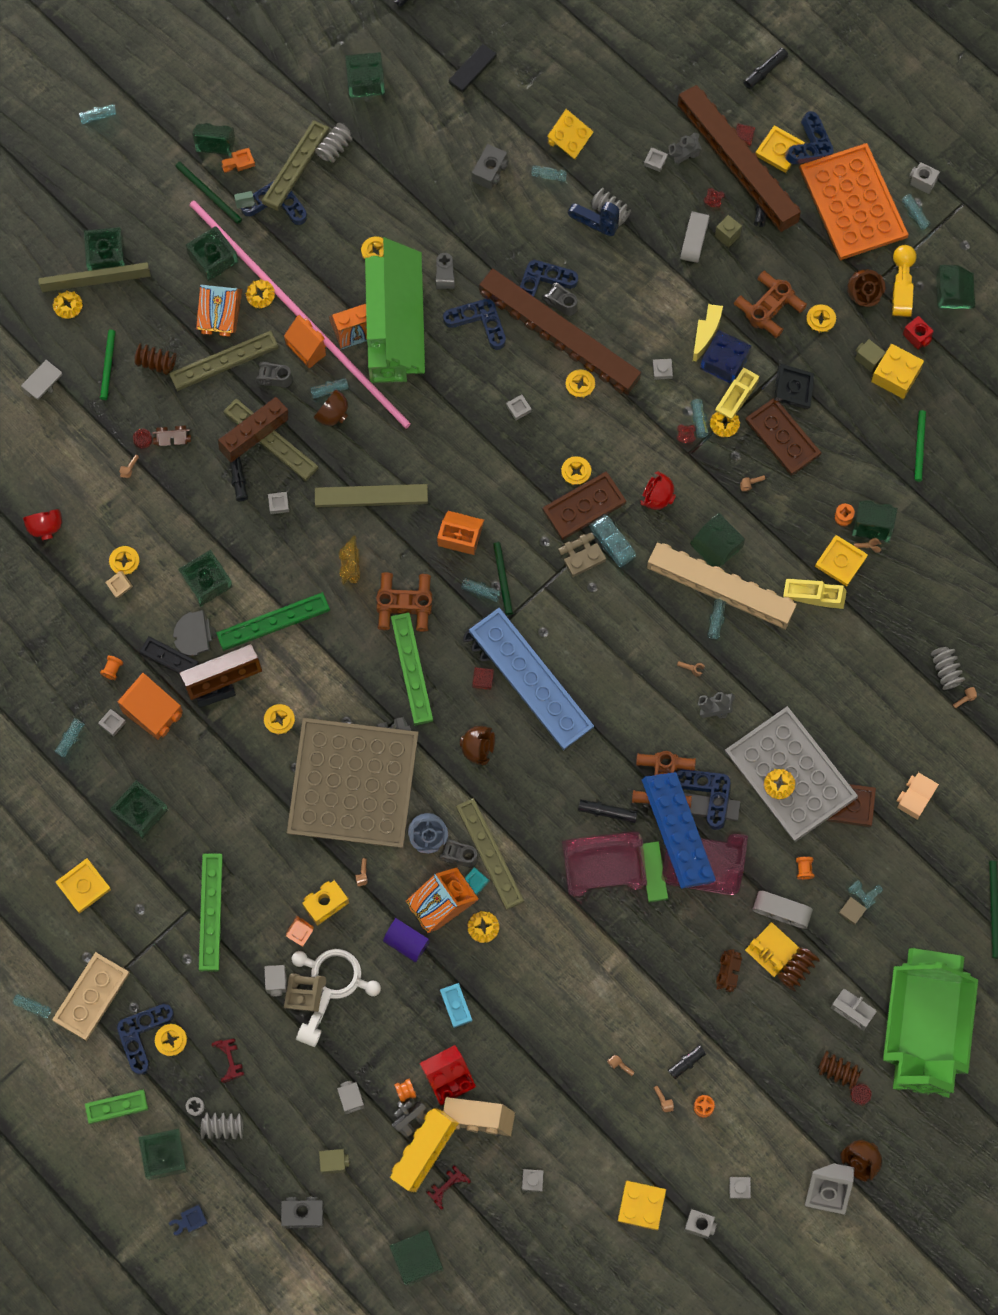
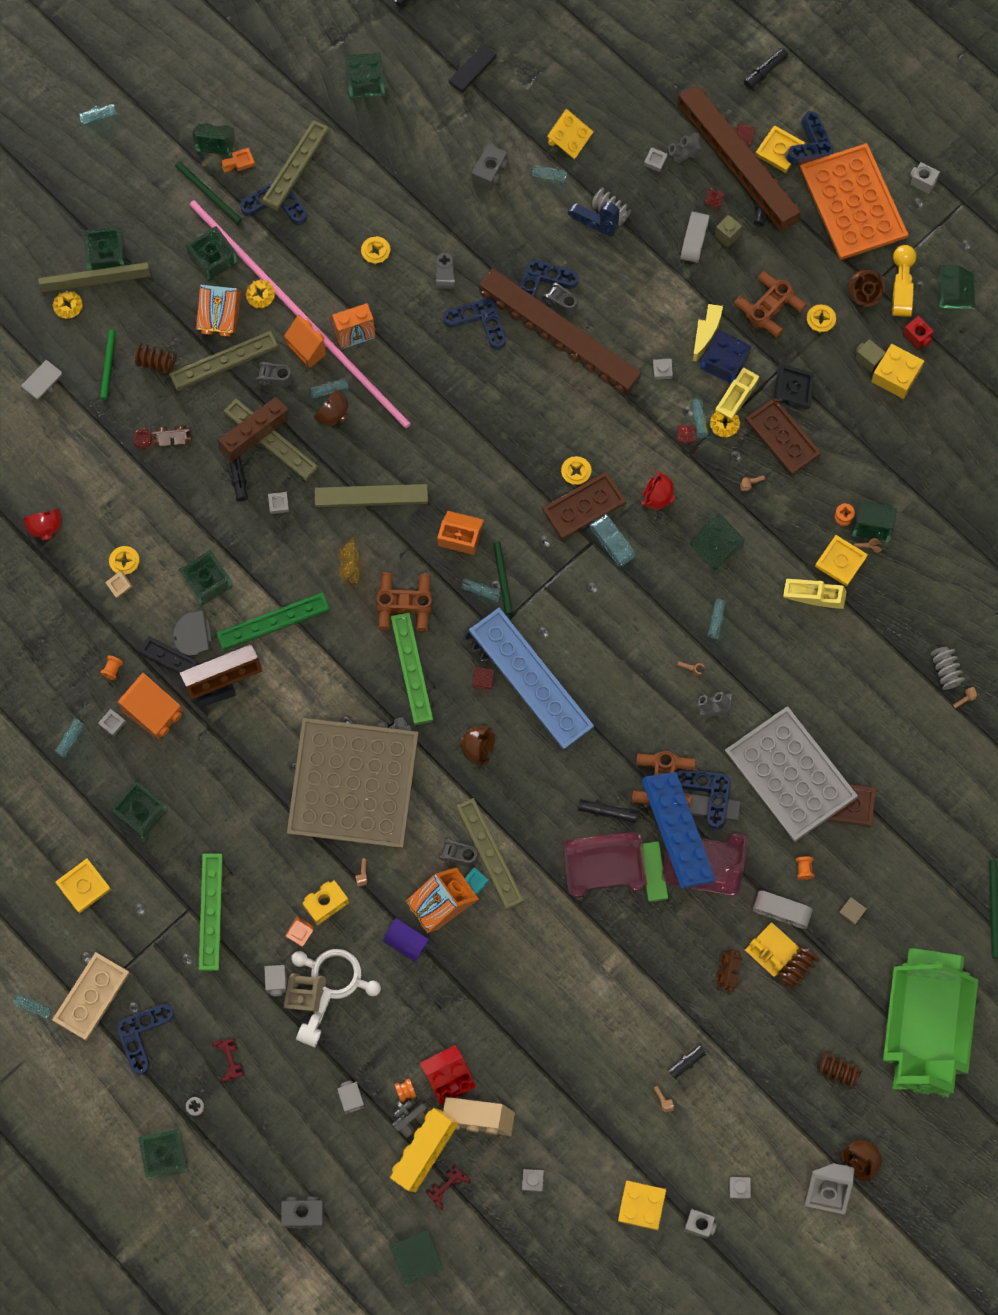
bright green tile [85,1090,149,1124] -> none
medium nougat hand [119,455,139,478] -> none
yellow gear [155,1024,187,1057] -> none
dark blue plate [169,1205,208,1236] -> none
light grey piece [201,1113,243,1139] -> none
sand green tile [234,191,255,209] -> none
yellow gear [264,704,295,735] -> none
light grey piece [315,123,353,163] -> none
olive brick [319,1149,349,1174] -> none
bright green panel [365,237,425,383] -> none
sand blue cylinder [408,813,448,854] -> none
medium azure plate [440,983,472,1028] -> none
yellow gear [468,911,499,943] -> none
light grey plate [506,395,532,420] -> none
dark tan plate [558,532,606,577] -> none
yellow gear [566,370,595,398] -> none
medium nougat hand [607,1055,635,1076] -> none
tan brick [647,543,797,630] -> none
orange wheel [694,1095,715,1118] -> none
yellow gear [764,769,795,799] -> none
light grey panel [831,989,876,1031] -> none
clear light blue piece [847,880,883,909] -> none
clear red tile [851,1084,872,1105] -> none
light nougat brick [897,772,939,820] -> none
clear light blue pin [901,194,931,230] -> none
green bar [914,410,926,482] -> none

